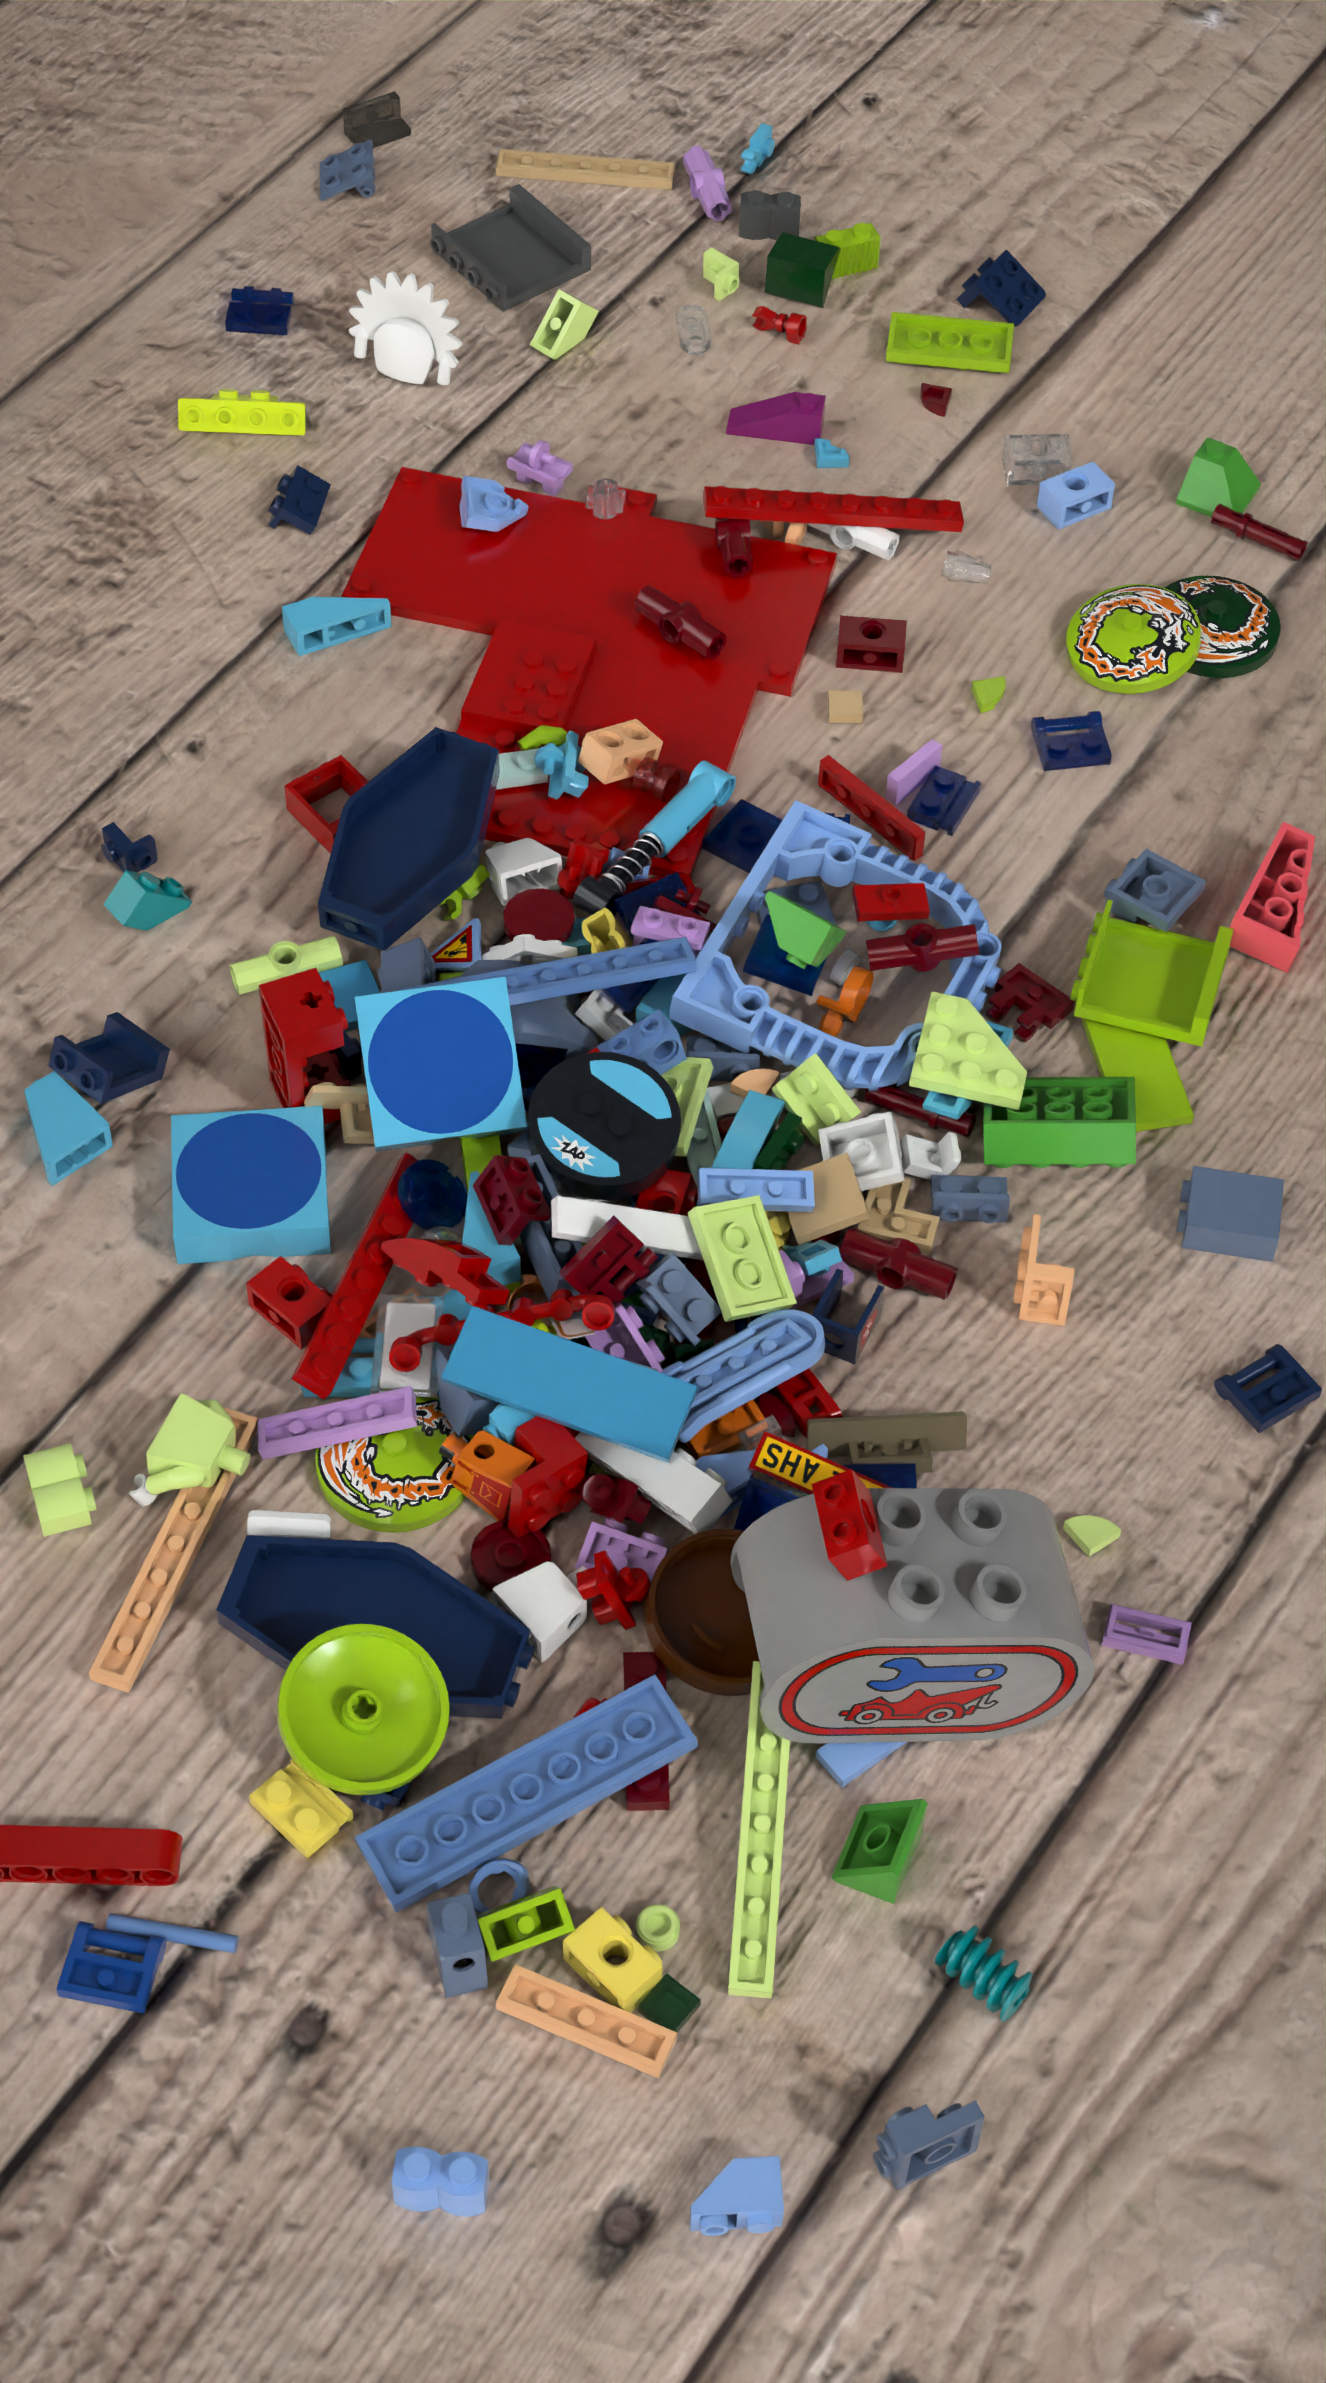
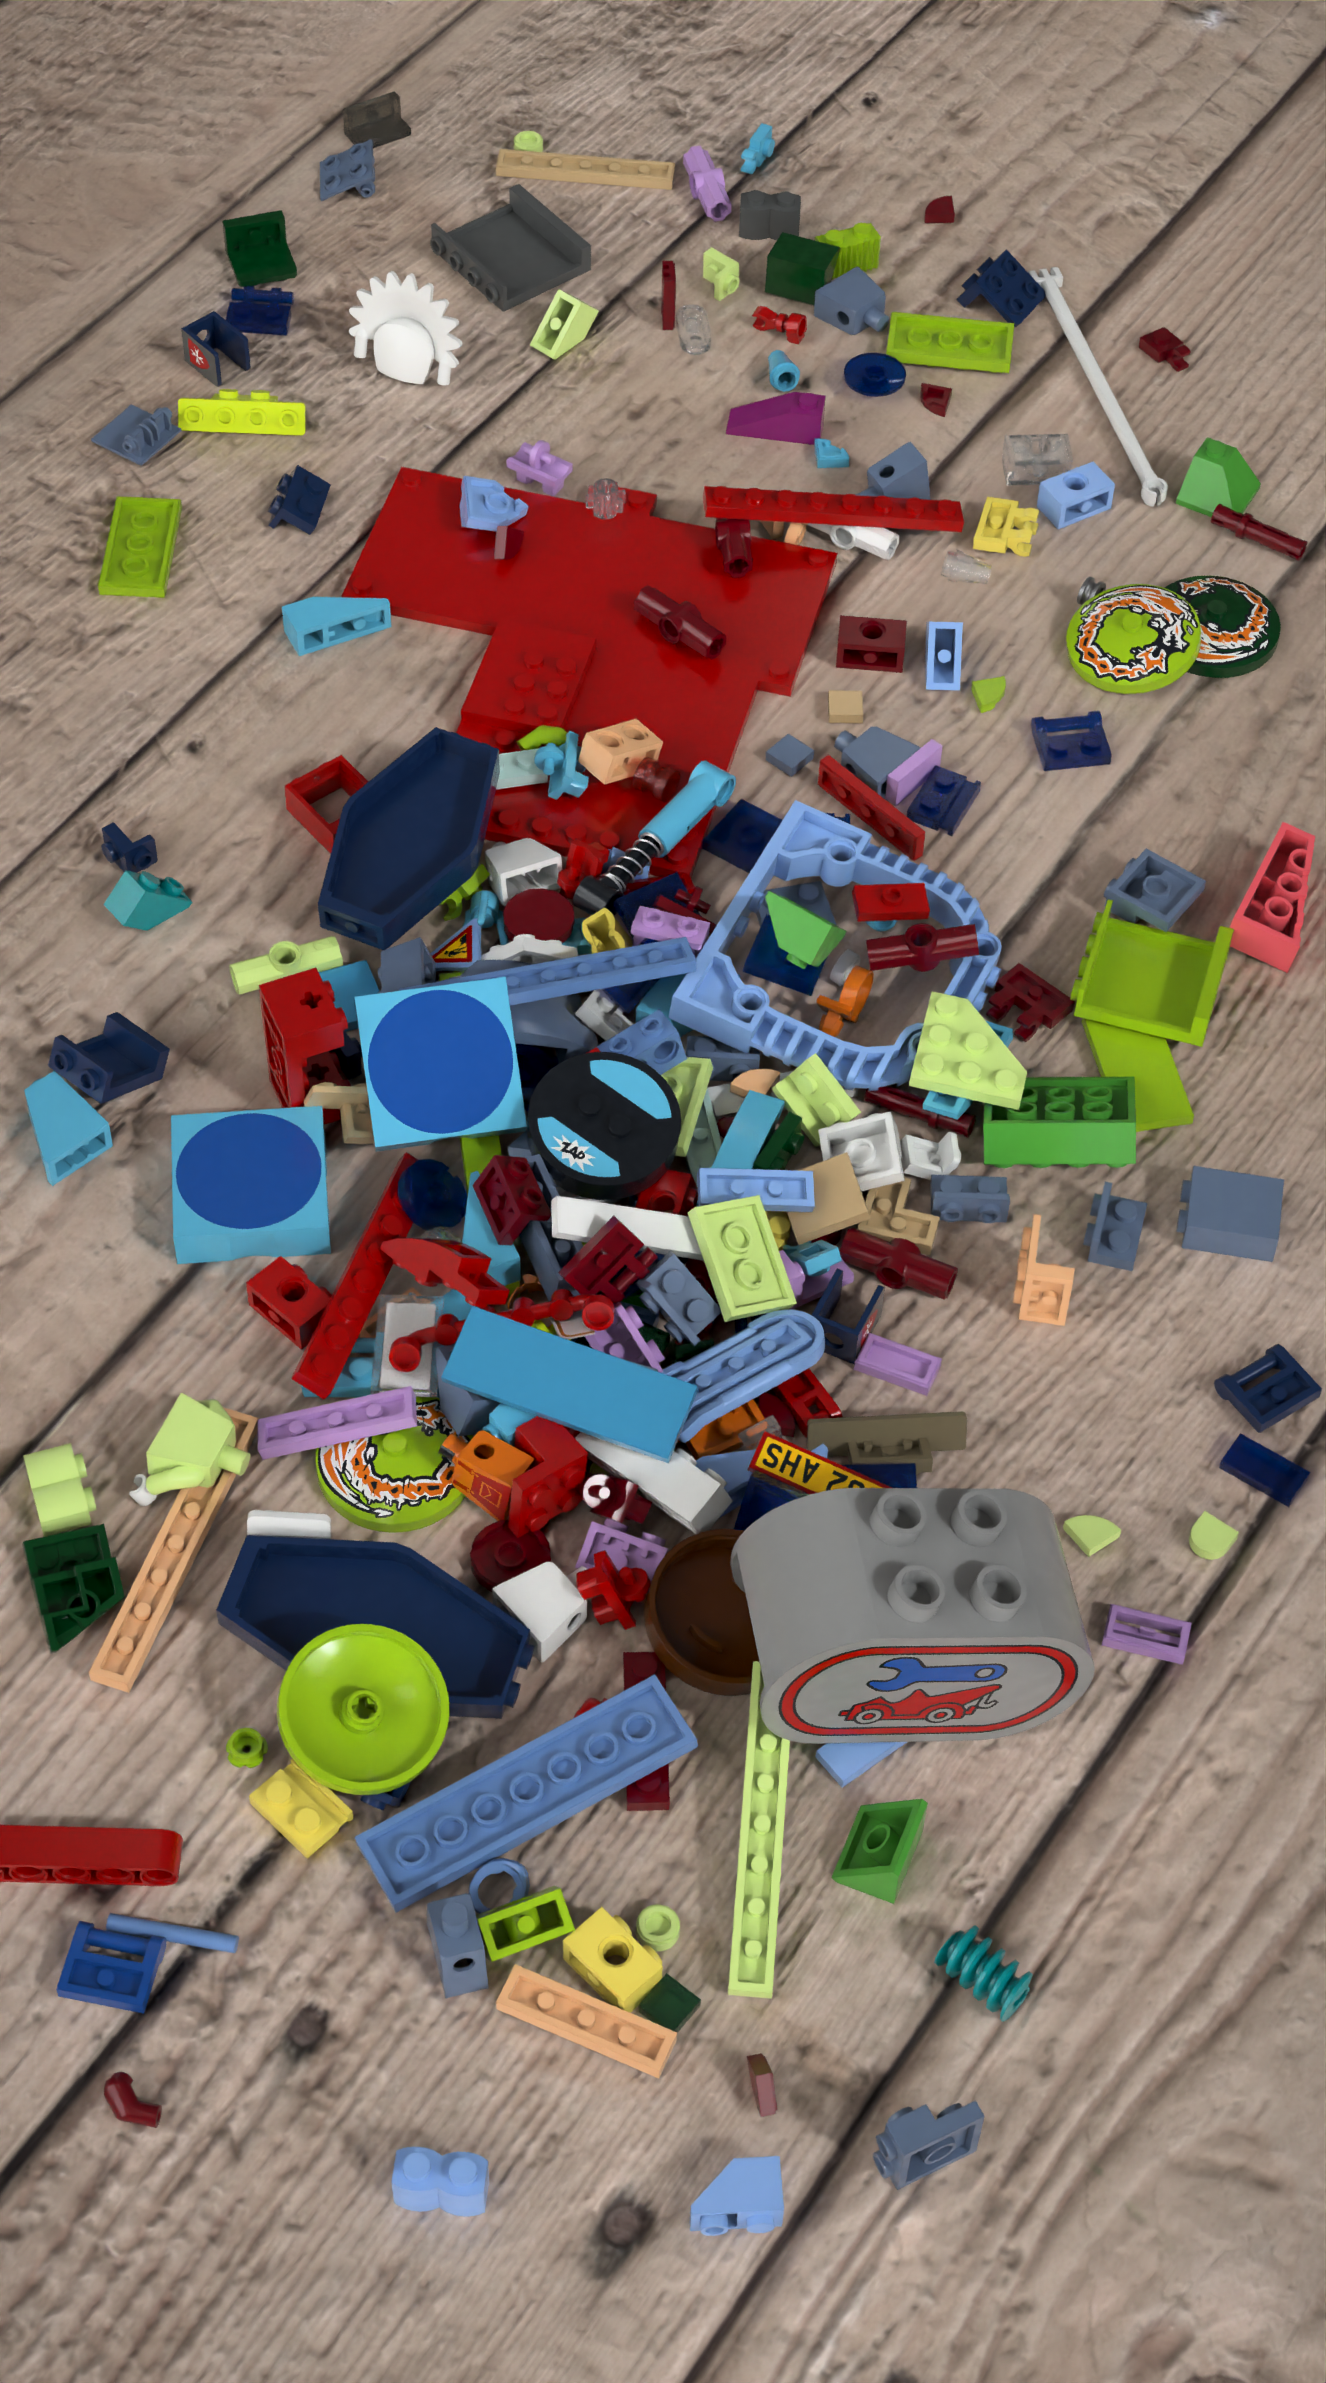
red brick [811,1469,888,1581] -> none
none -> dark green slope [22,1524,125,1654]
none -> sand blue hinge [91,404,181,466]
none -> lime tile [98,496,182,598]
none -> dark red arm [104,2072,162,2128]
none -> dark blue piece [181,311,251,387]
none -> dark green bracket [222,210,297,287]
none -> lime plate [226,1728,268,1768]
none -> medium azure plant [463,890,509,945]
none -> dark red tile [494,526,524,560]
none -> yellowish green tile [514,131,543,152]
none -> dark red tile [661,261,676,330]
none -> dark red tile [747,2053,778,2117]
none -> sand blue tile [766,734,814,777]
none -> medium azure cone [768,350,800,392]
none -> sand blue torso [814,266,889,335]
none -> sand blue torso [834,726,920,799]
none -> clear blue dish [844,353,906,397]
none -> lavender tile [854,1333,942,1396]
none -> sand blue torso [856,442,931,500]
none -> dark red tile [924,195,955,224]
none -> light blue slope [925,621,963,691]
none -> light yellow plate [973,497,1039,557]
none -> white hinge [1028,267,1168,507]
none -> flat silver bush [1077,576,1106,605]
none -> sand blue bracket [1083,1181,1147,1271]
none -> dark red plate [1139,327,1191,372]
none -> yellowish green tile [1189,1511,1239,1560]
none -> clear blue tile [1219,1433,1310,1507]

